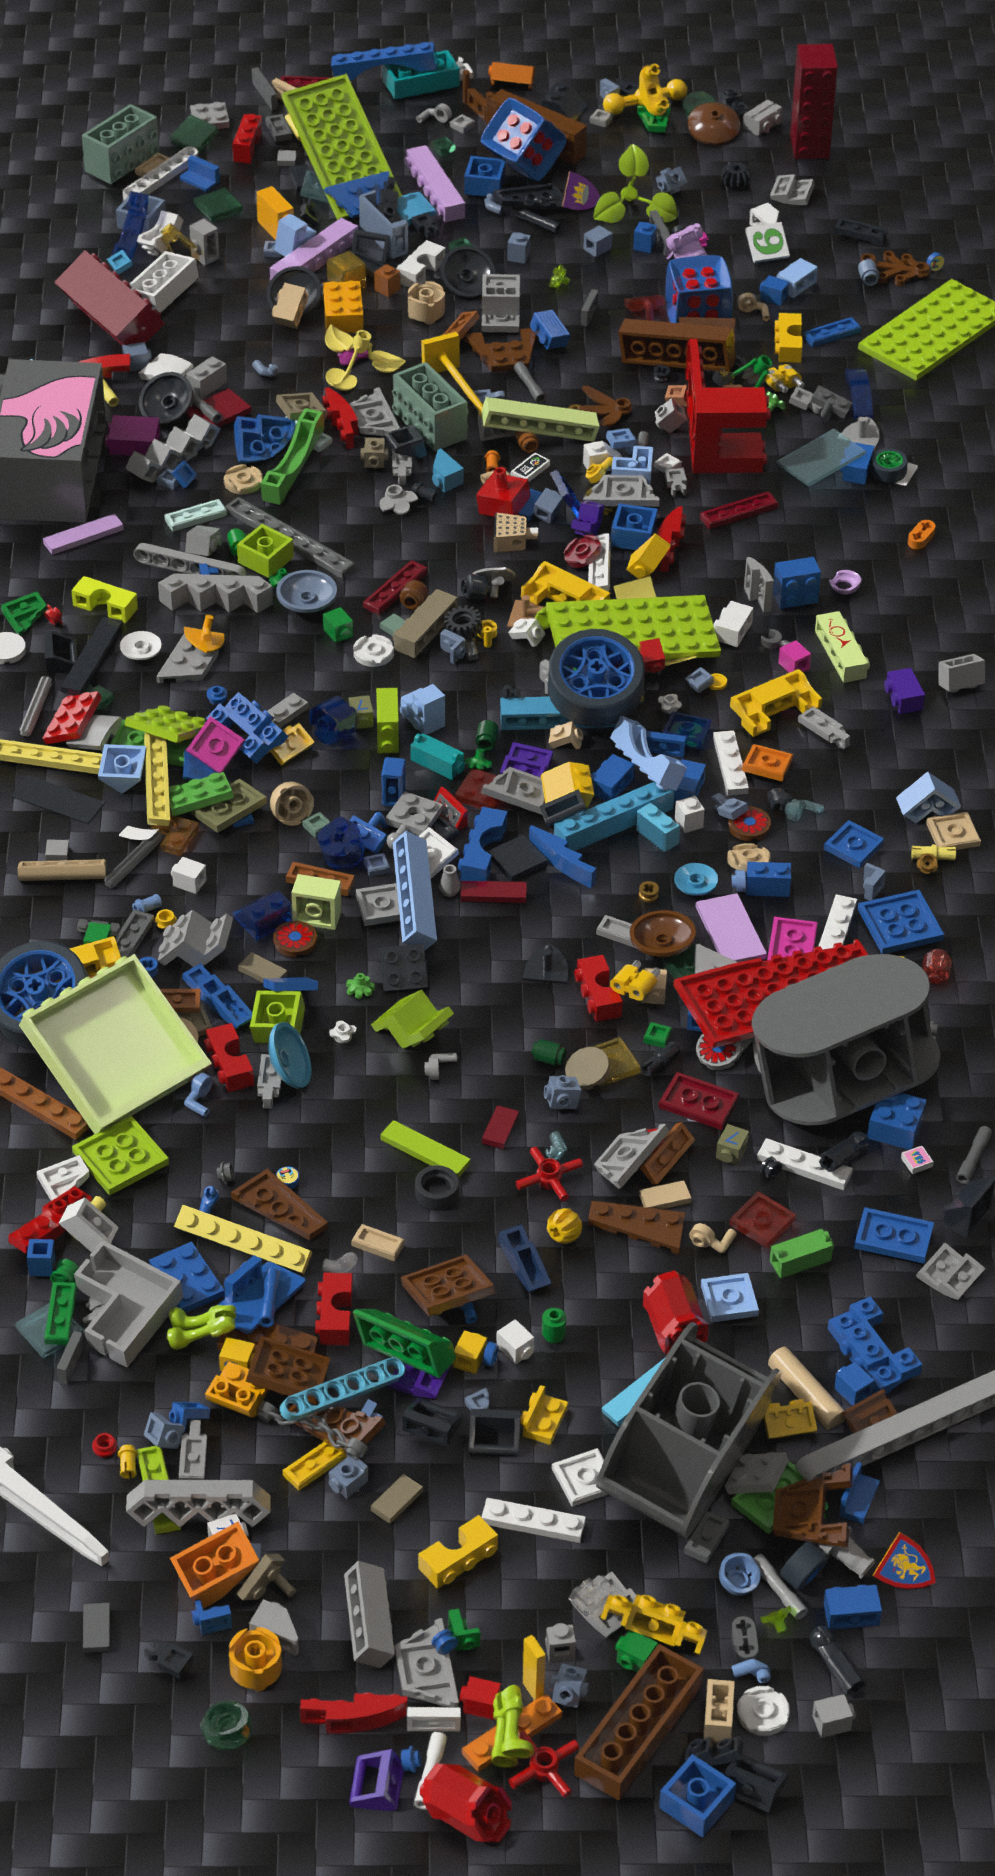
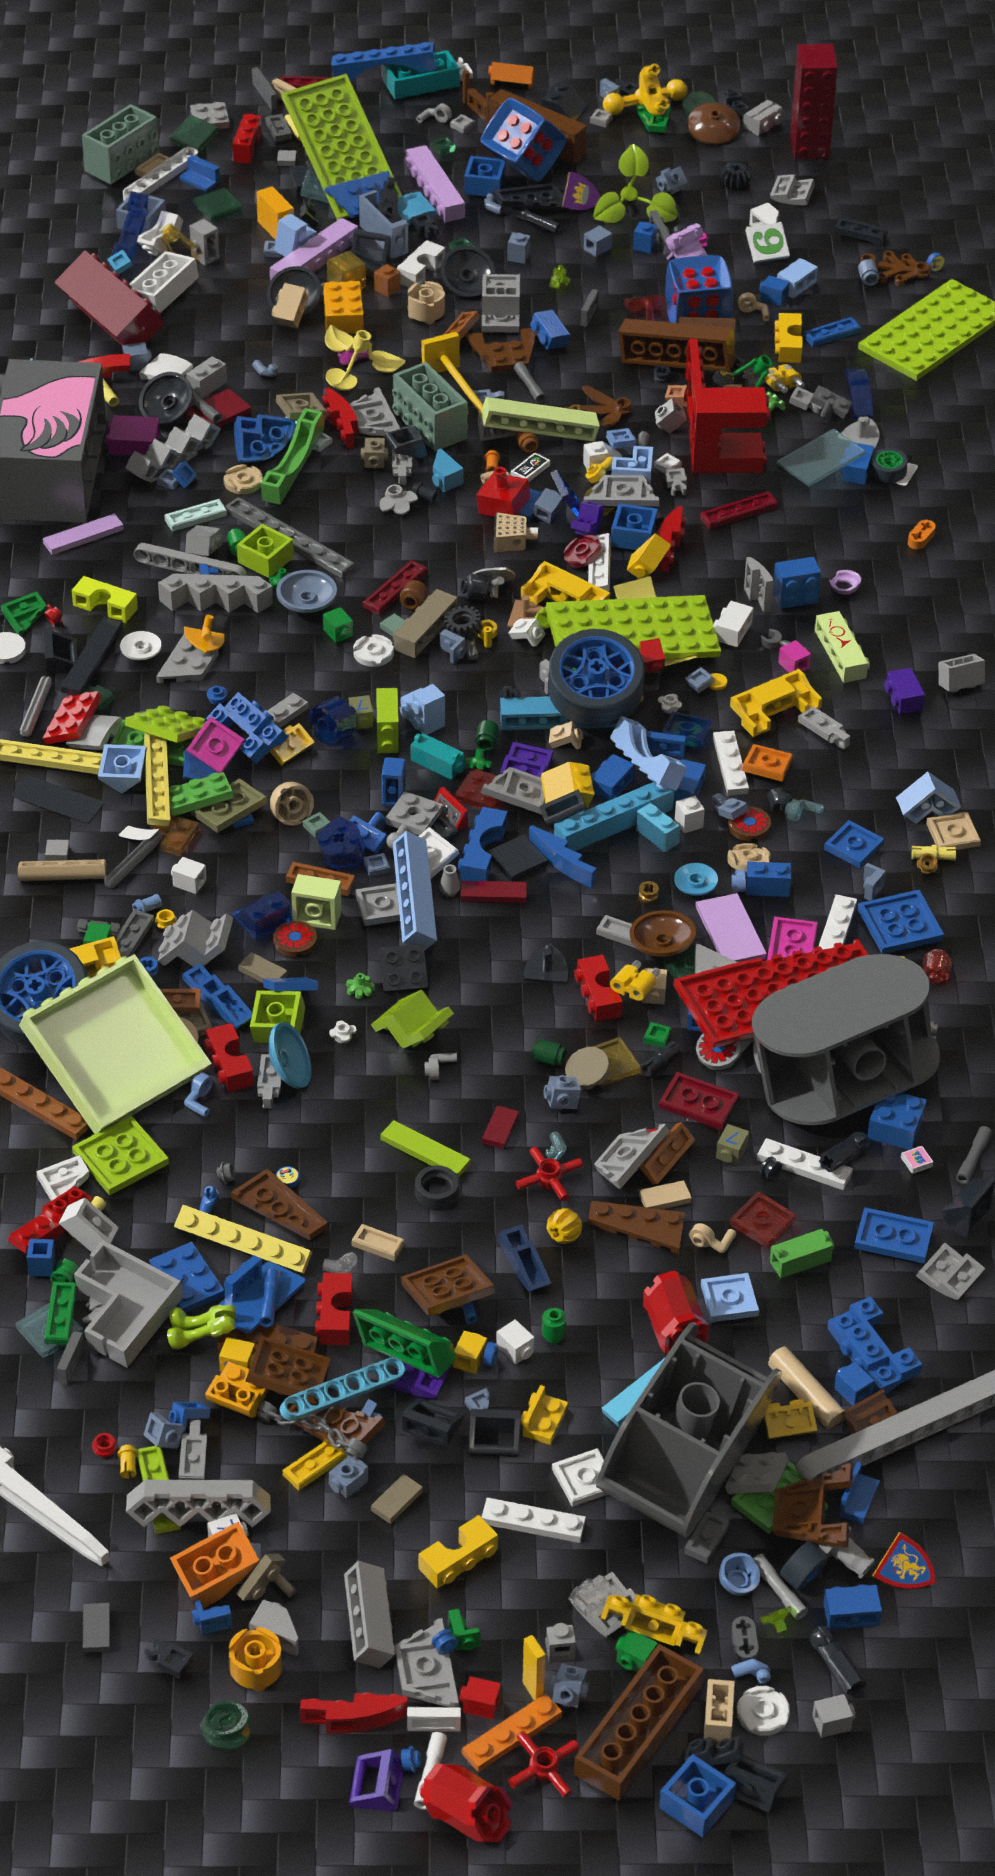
lime piece [492,1685,534,1768] -> none

